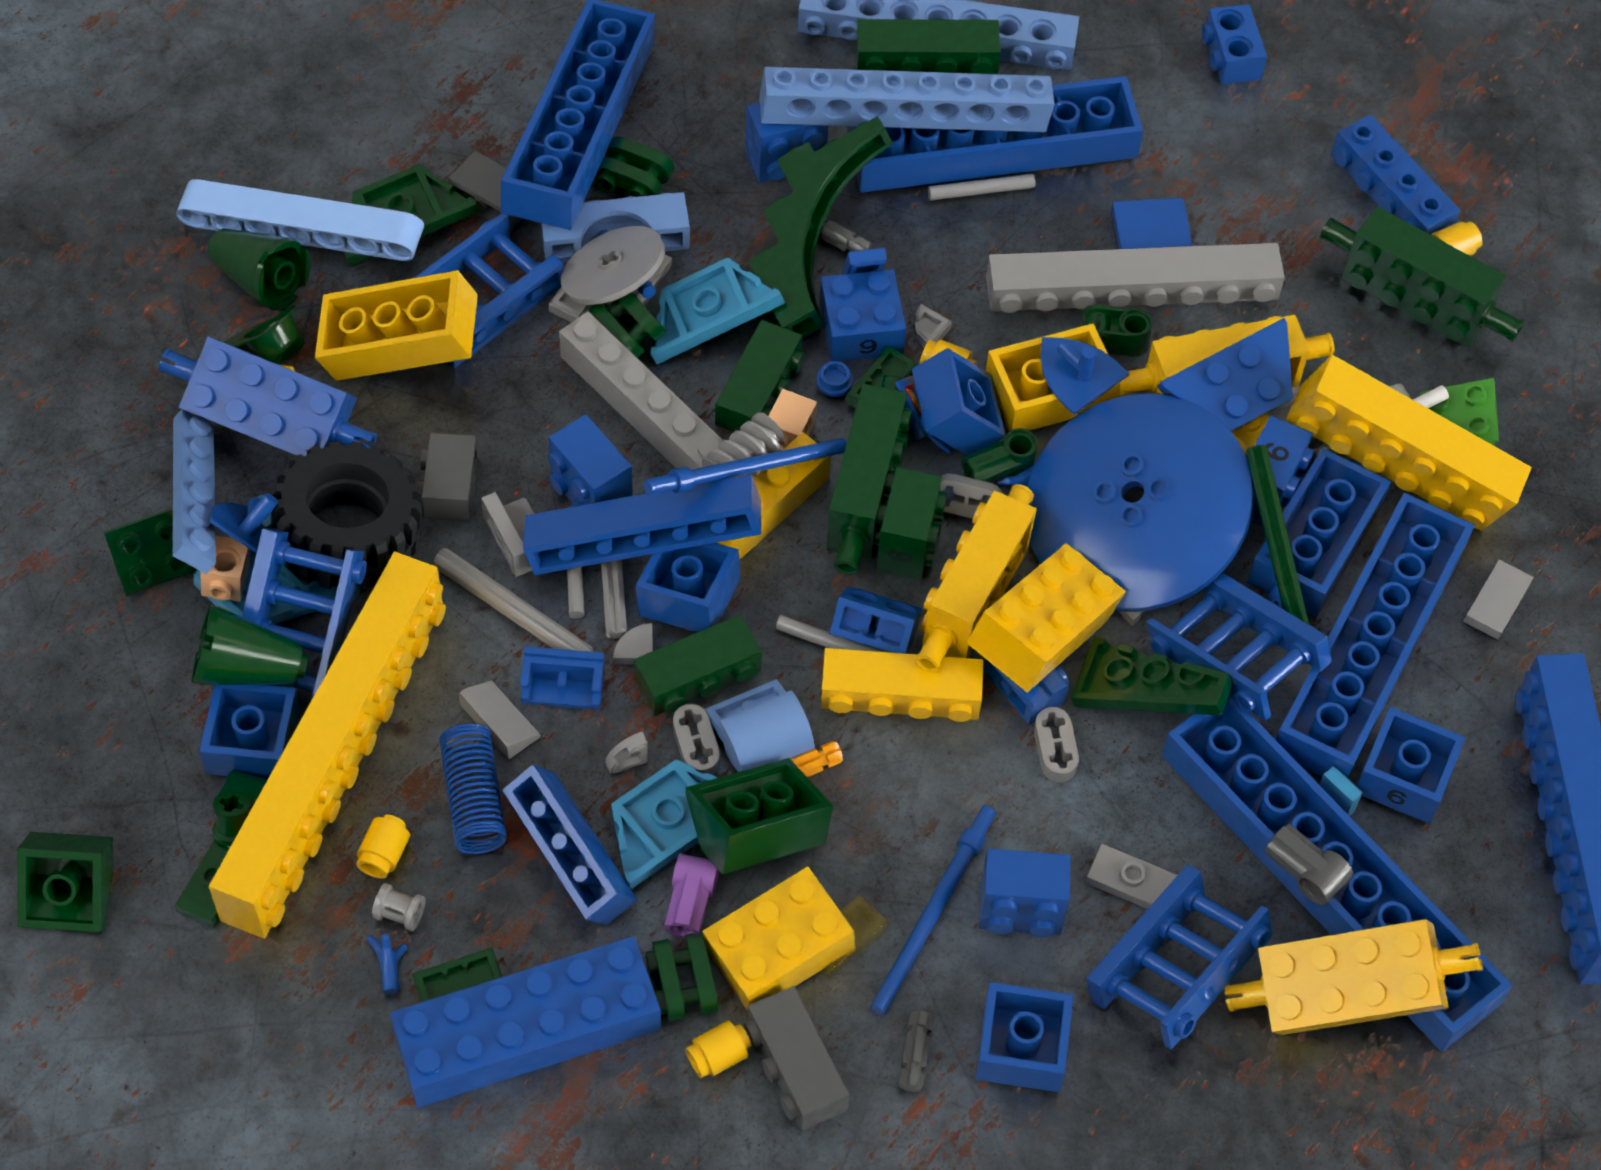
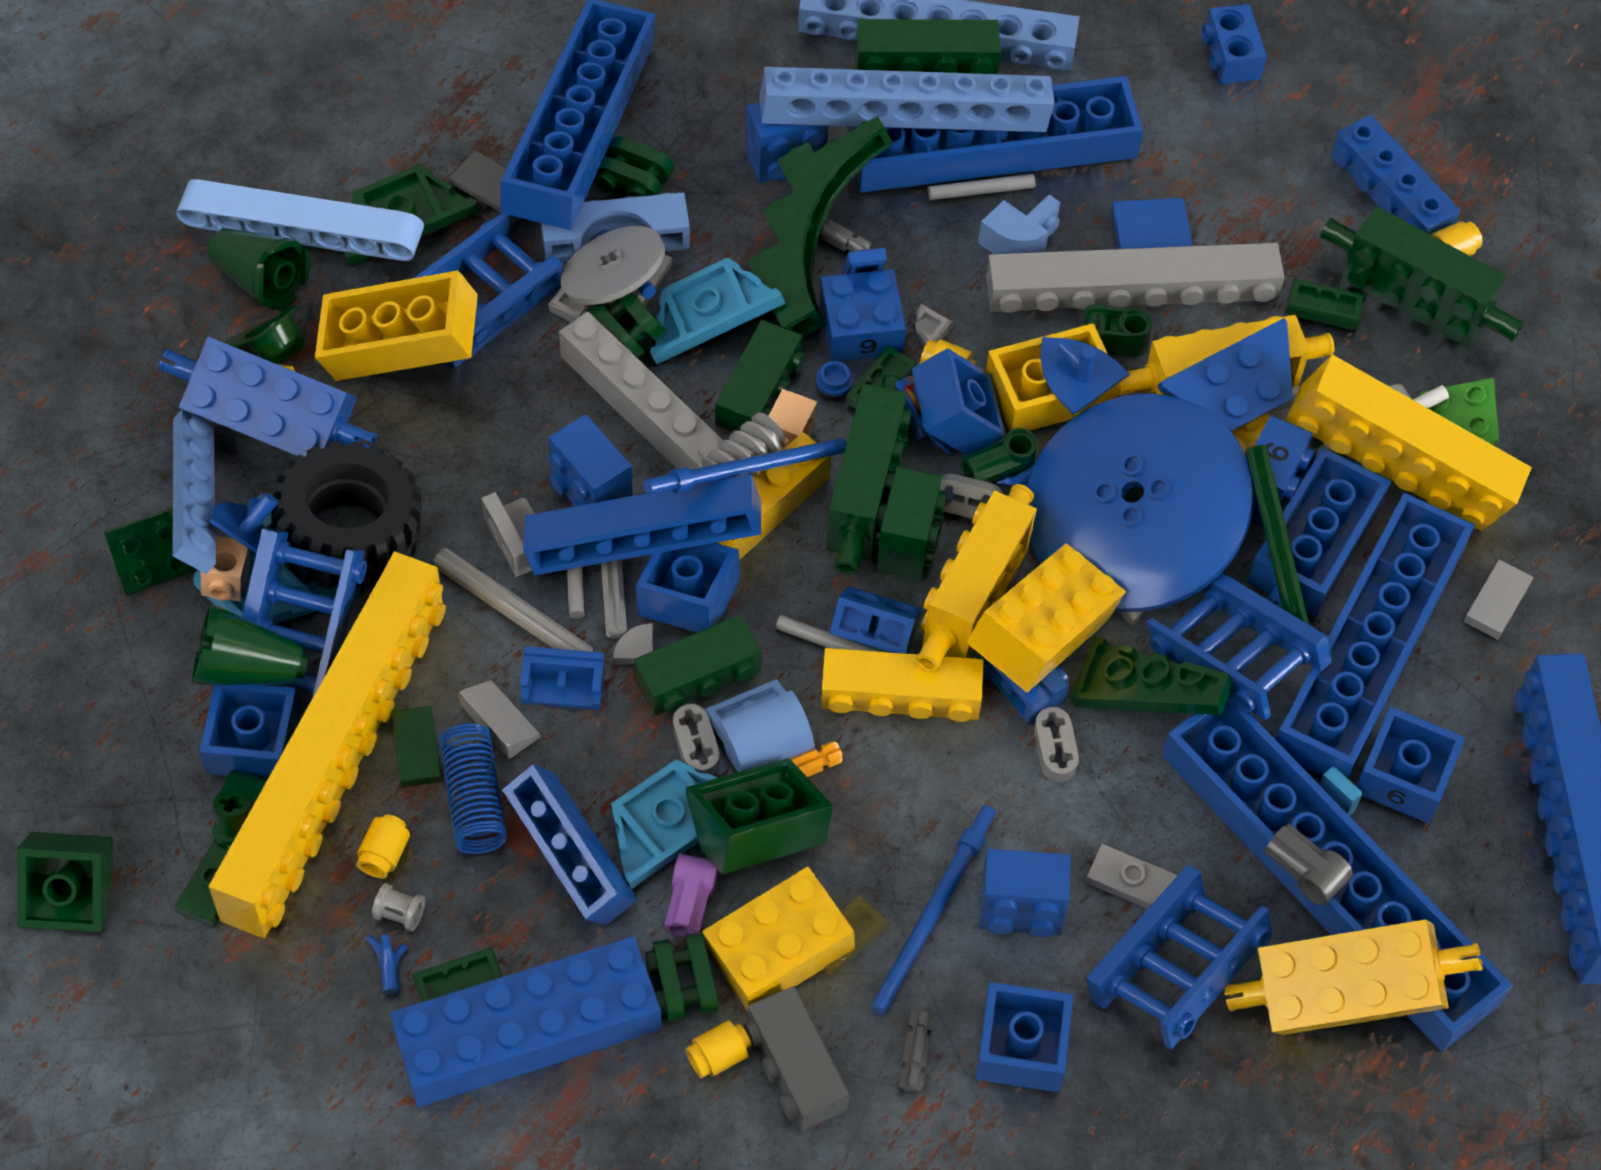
dark grey brick [417,433,479,521] -> none
light grey tile [605,731,648,774] -> none
none -> dark green tile [391,705,441,788]
none -> medium blue brick [978,195,1060,254]
none -> dark green plate [1285,278,1365,331]

